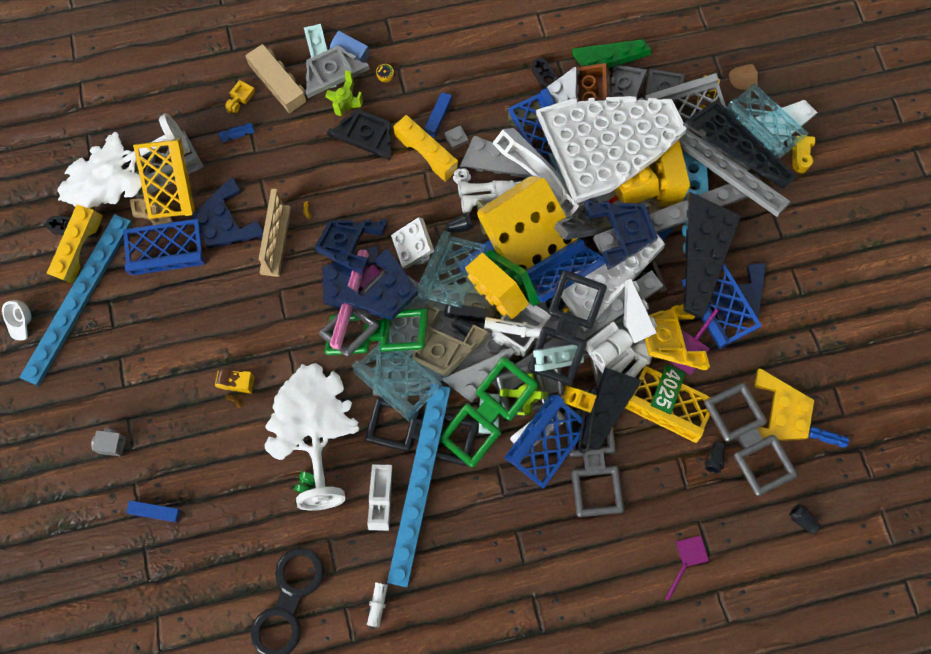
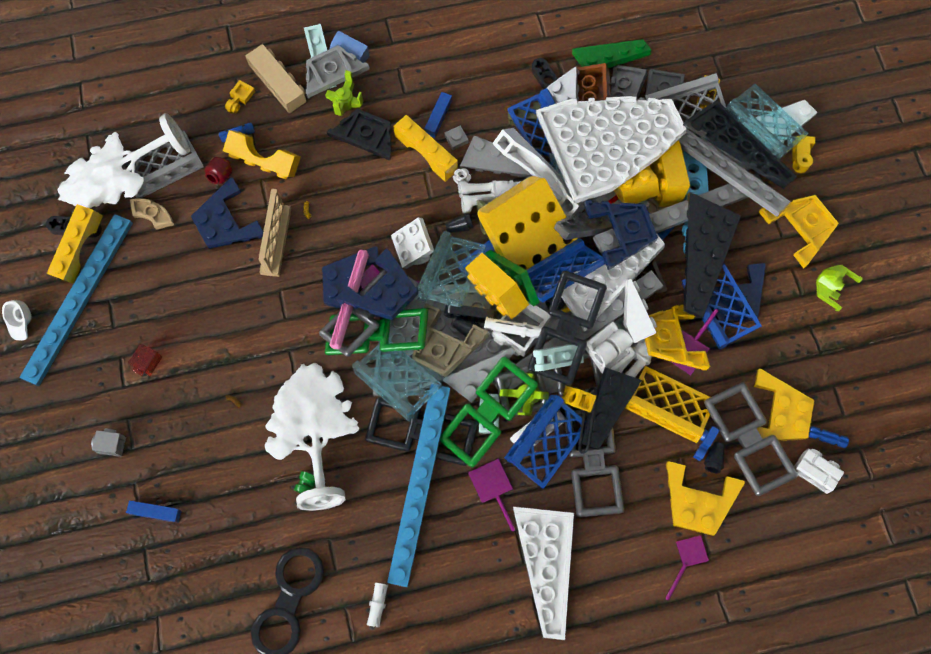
blue fence [123,219,205,276] -> none
yellow fence [133,138,195,219] -> none
yellow leg [215,370,255,394] -> none
dark blue wing [315,219,388,275] -> none
white slope [367,465,392,531] -> none
tile [376,64,394,82] -> none
green sticker [650,364,685,415] -> none
medium nougat brick [729,64,758,90] -> none
black cone [789,504,821,534] -> none
none -> clear red brick [128,343,162,376]
none -> dark red head [205,157,232,184]
none -> yellow arch [223,130,301,179]
none -> magenta piece [468,459,515,531]
none -> white wing [513,507,574,640]
none -> yellow wing [666,461,745,536]
none -> blue plate [693,426,720,461]
none -> yellow wing [759,195,839,268]
none -> white brick [794,449,844,494]
none -> lime piece [816,265,862,312]

